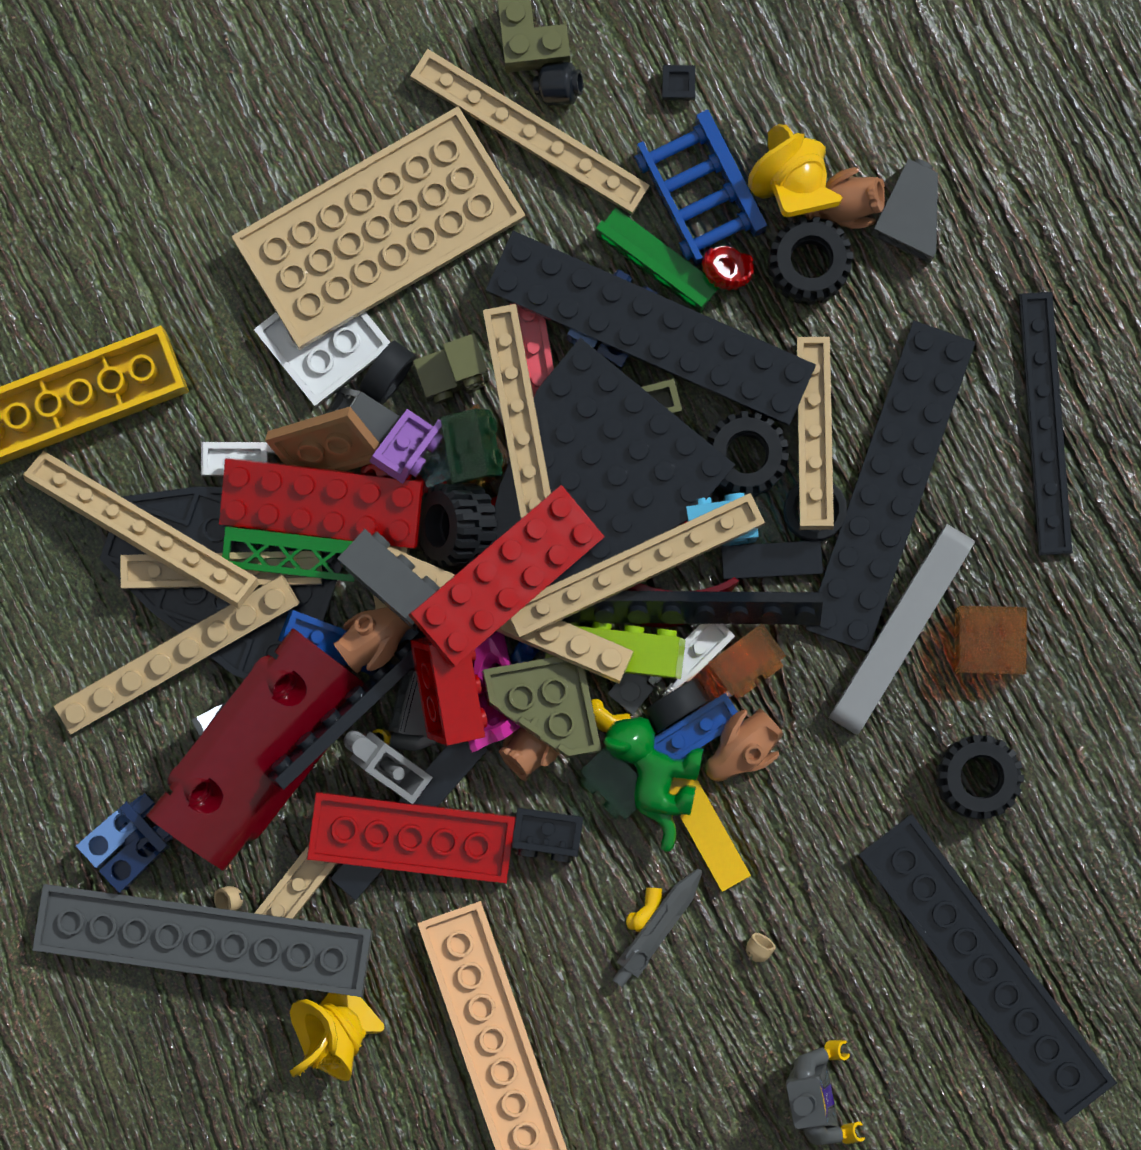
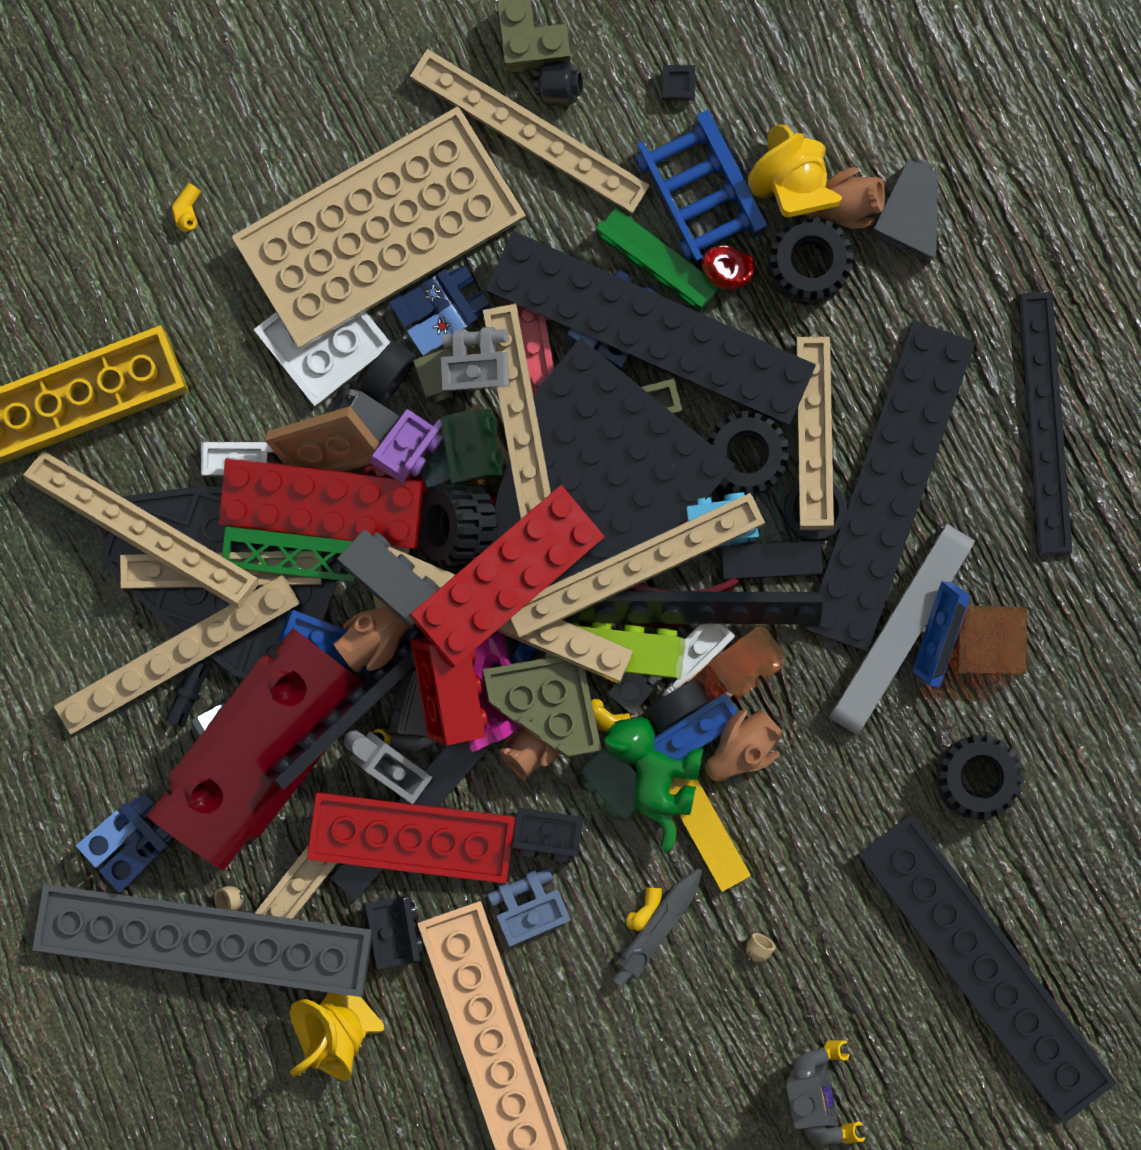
none -> black pin [164,662,211,728]
none -> yellow arm [172,183,201,232]
none -> black bracket [362,895,423,970]
none -> dark blue hips [389,266,491,356]
none -> light grey plate [441,327,509,391]
none -> sand blue plate [488,868,571,947]
none -> blue plate [912,581,970,687]

